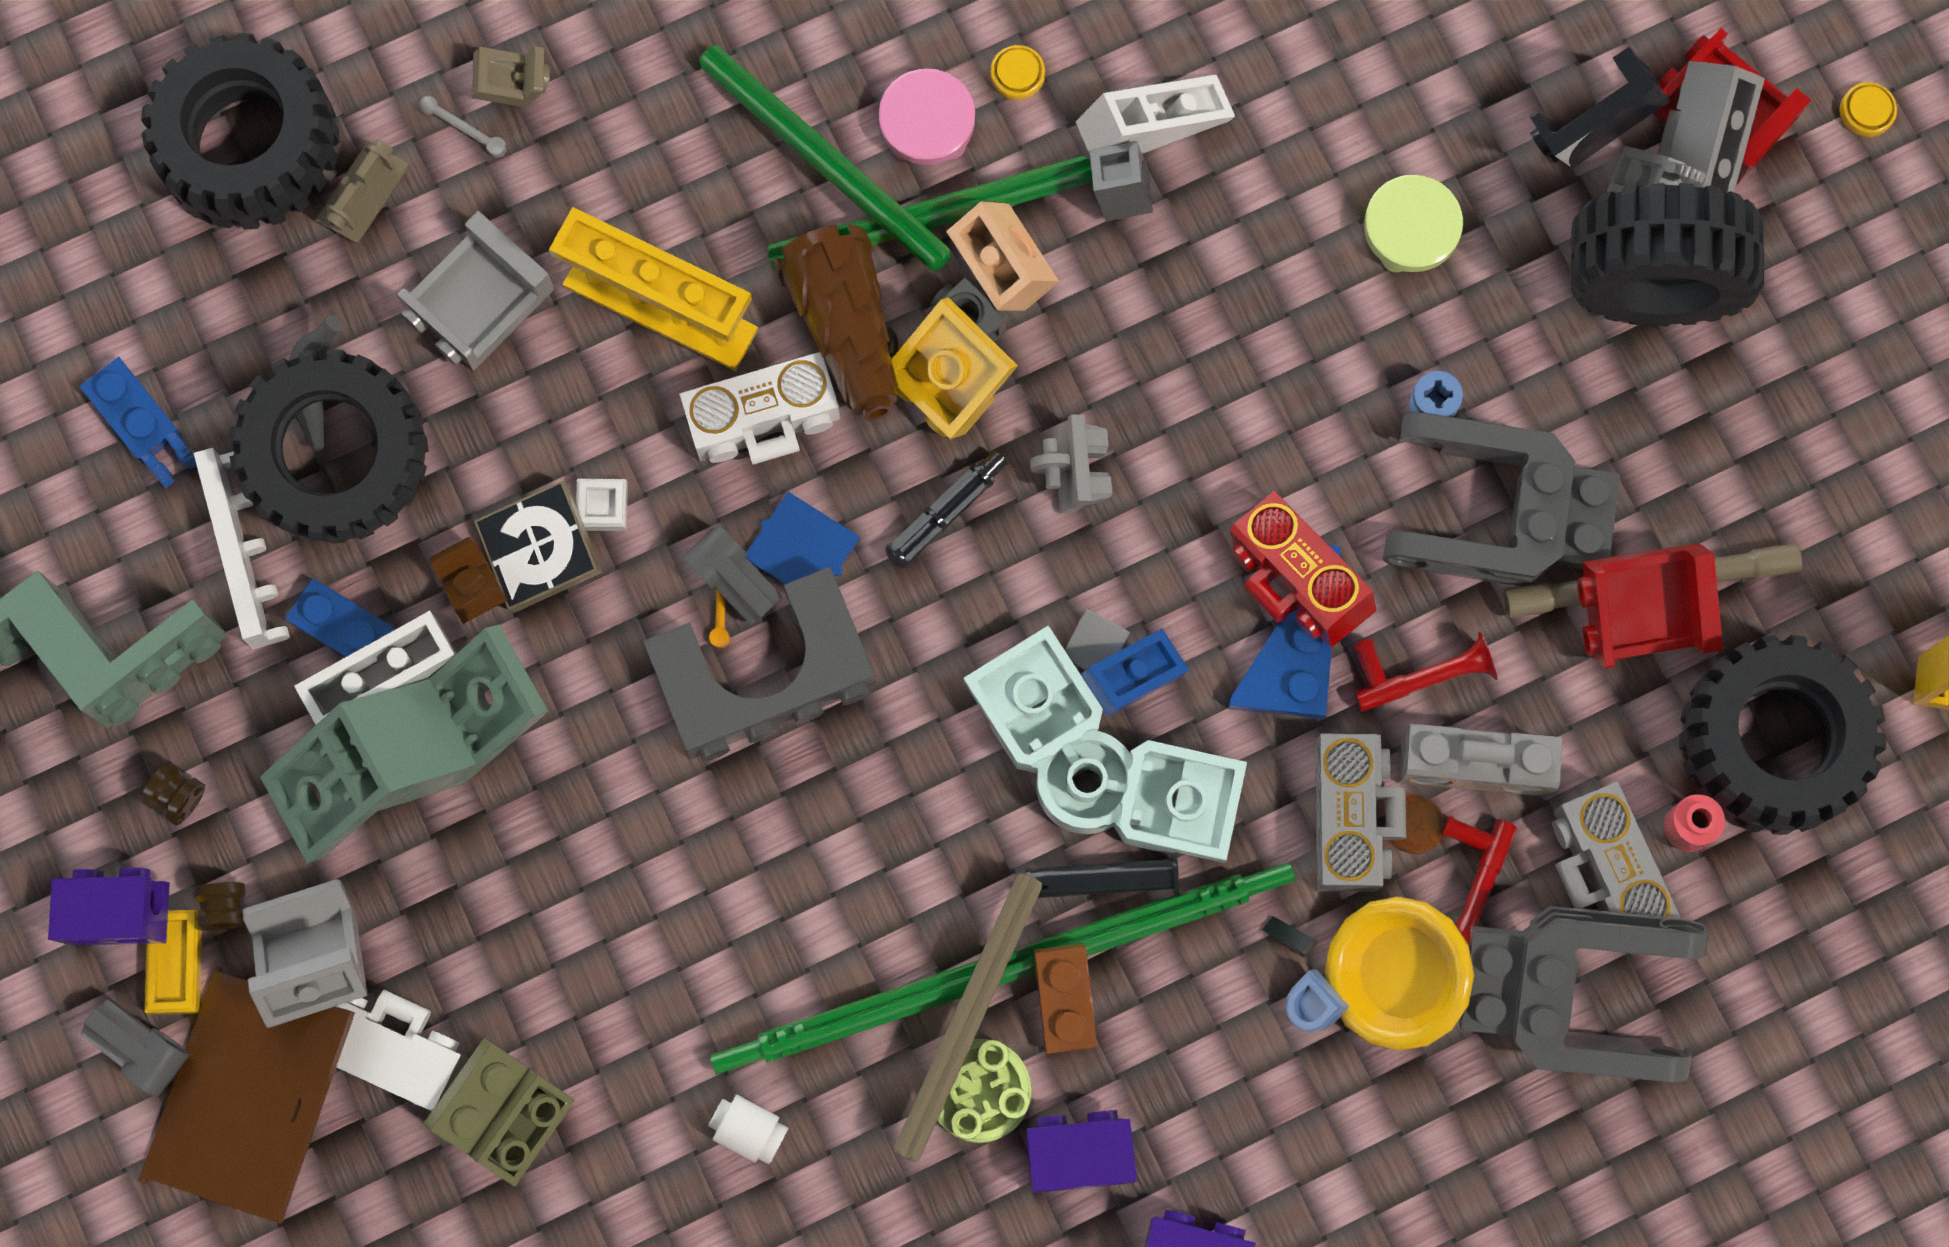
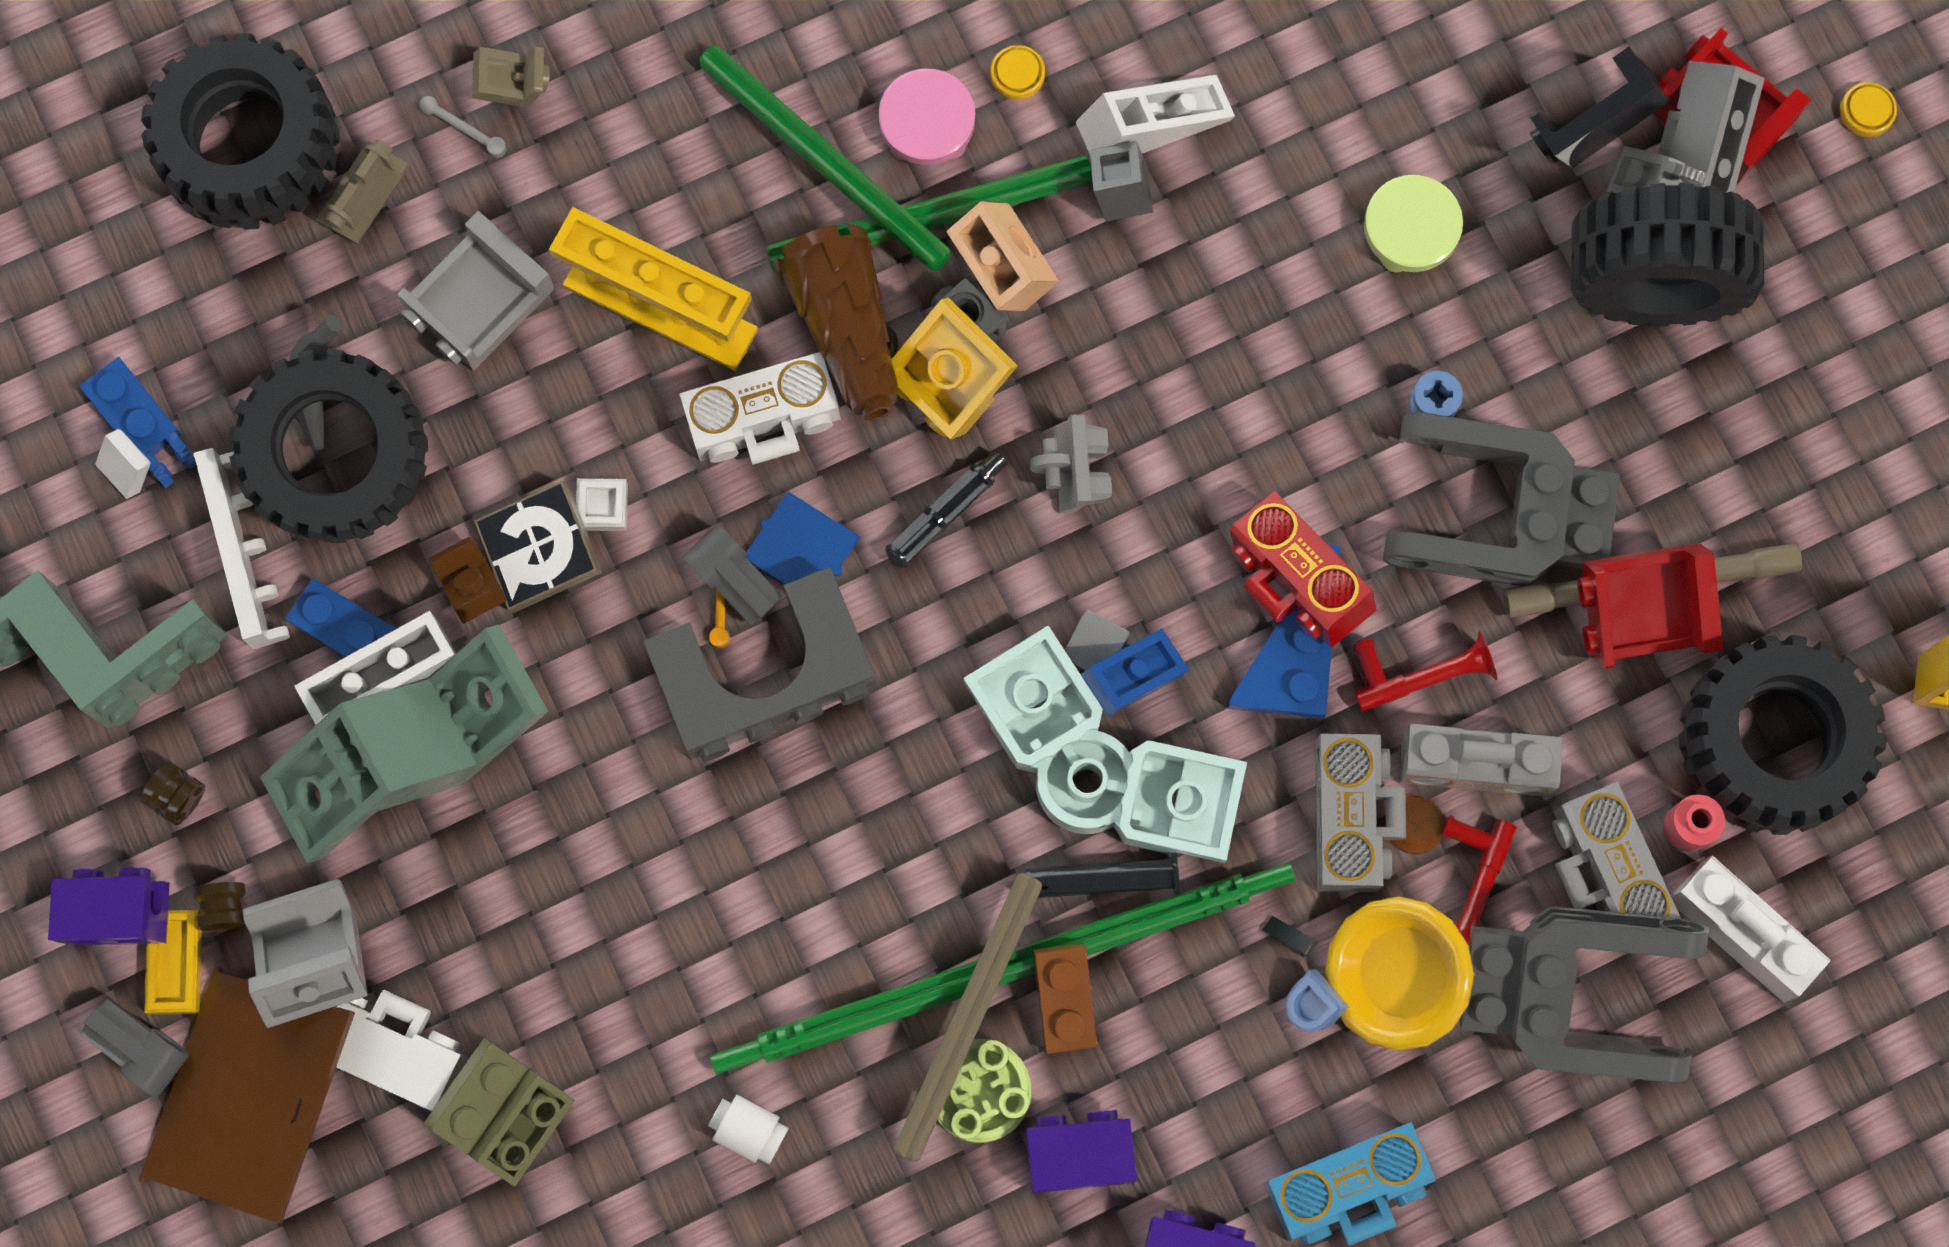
none -> white tile [95,429,150,499]
none -> dark azure piece [1263,1122,1436,1247]
none -> white piece [1671,855,1830,1003]

